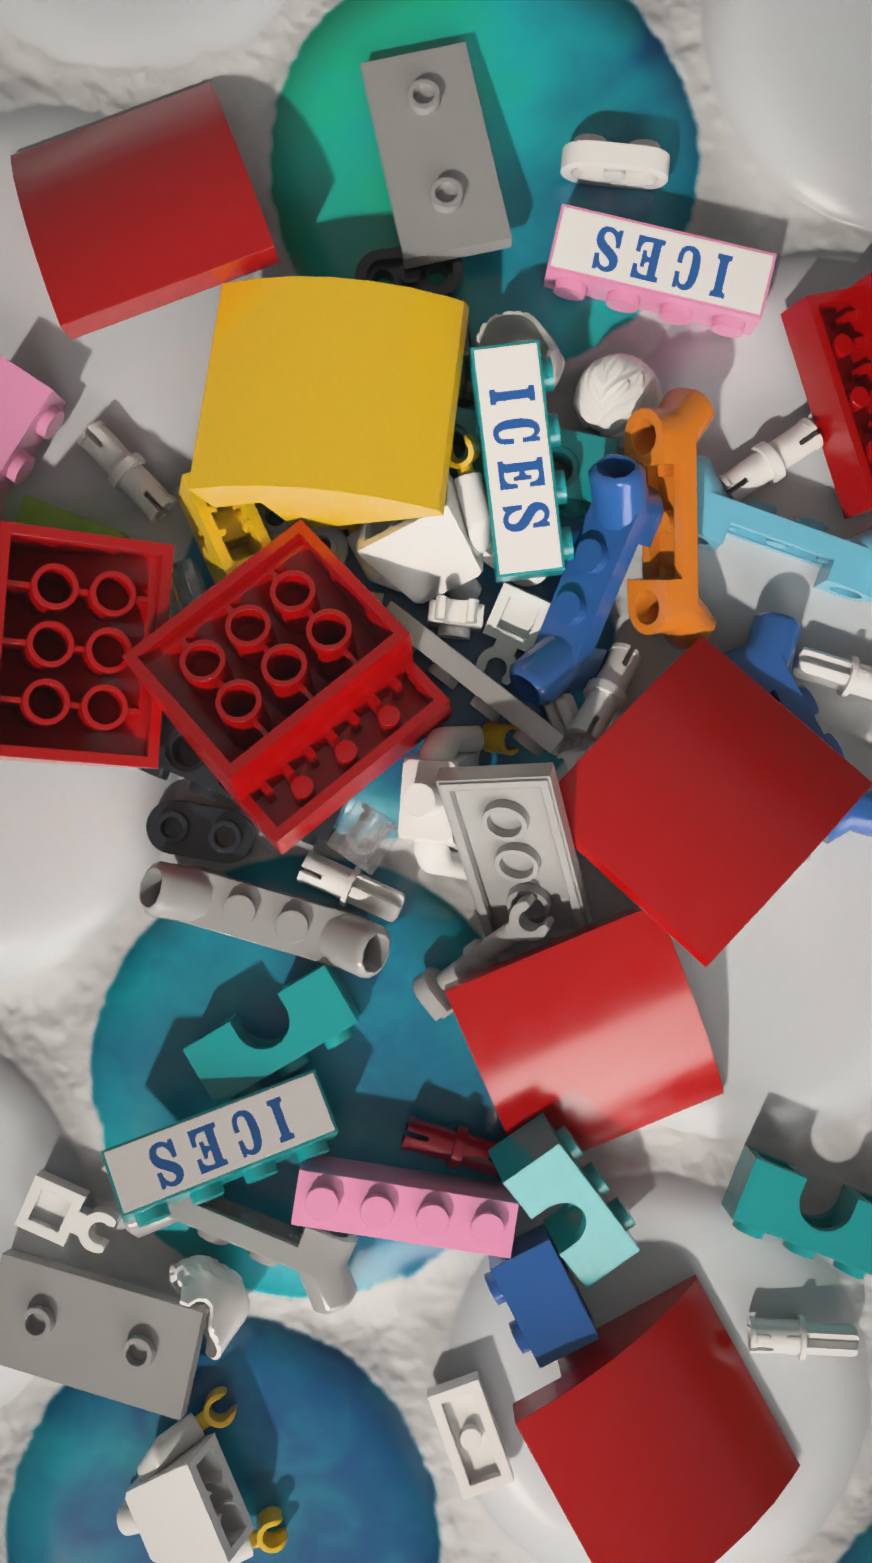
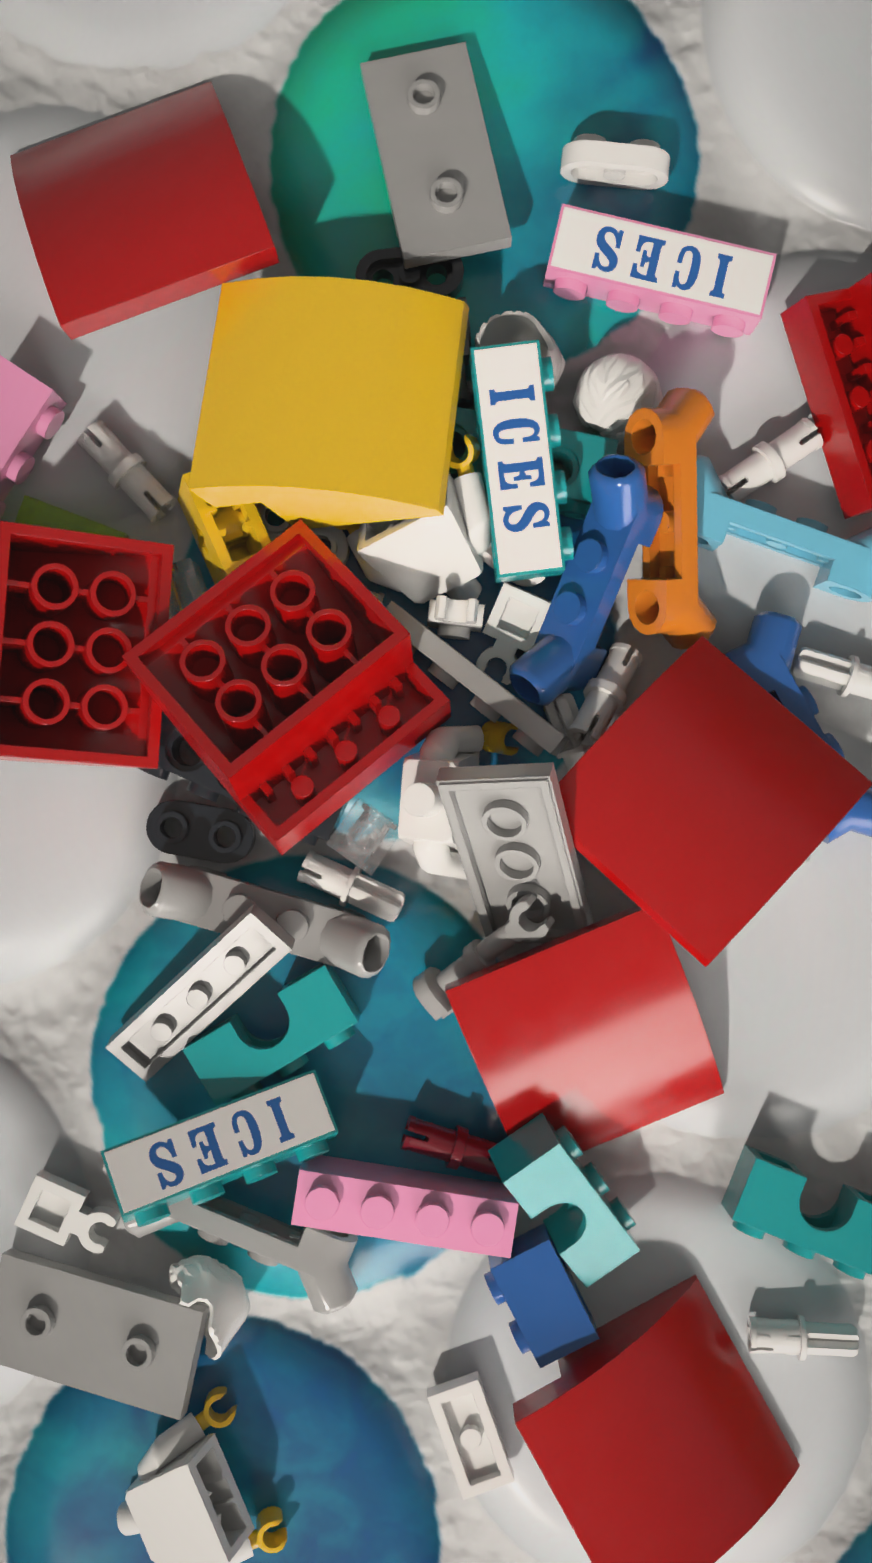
none -> plate [105,903,295,1082]

